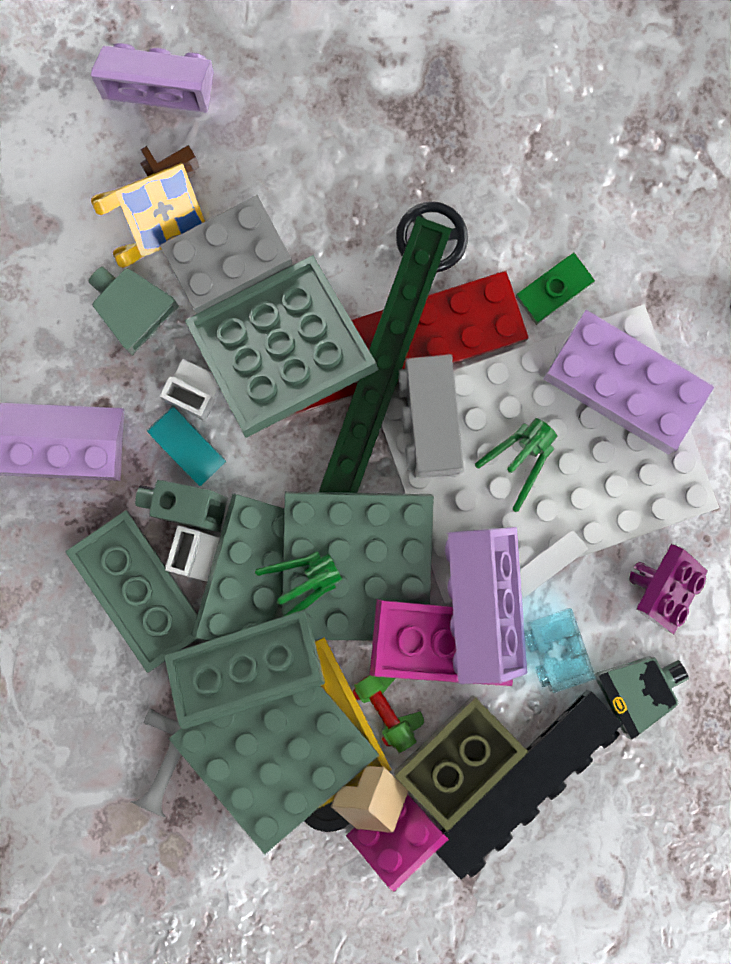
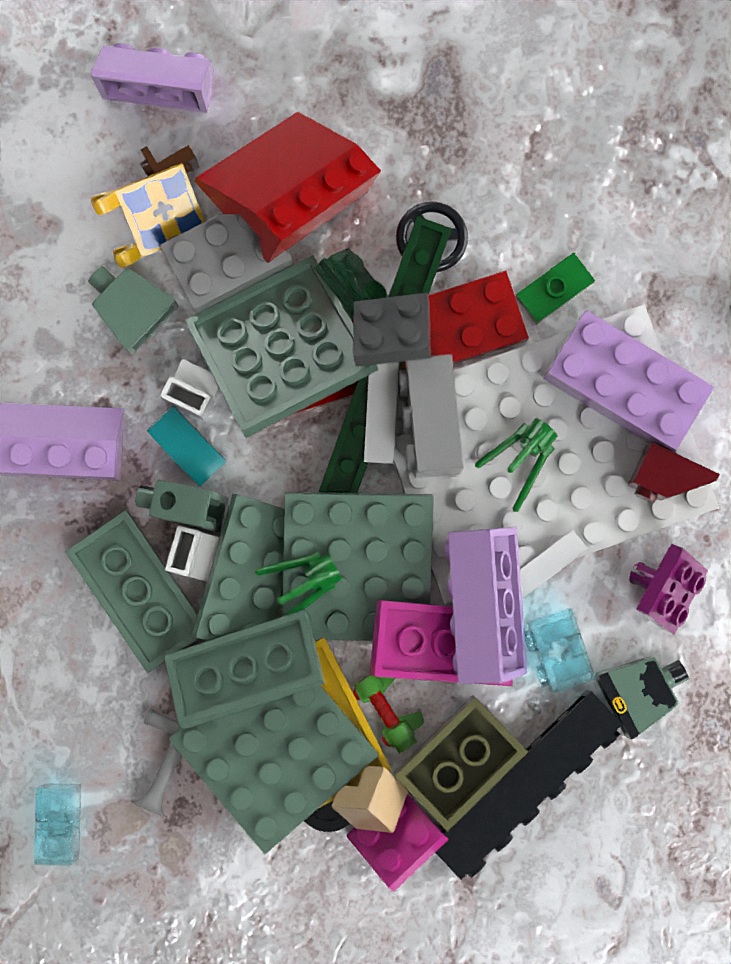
none -> clear light blue brick [34,783,81,865]
none -> red piece [194,112,381,263]
none -> clear green plate [314,248,388,317]
none -> dark grey plate [353,293,431,367]
none -> white sticker [364,362,399,463]
none -> dark red slope [628,442,720,503]

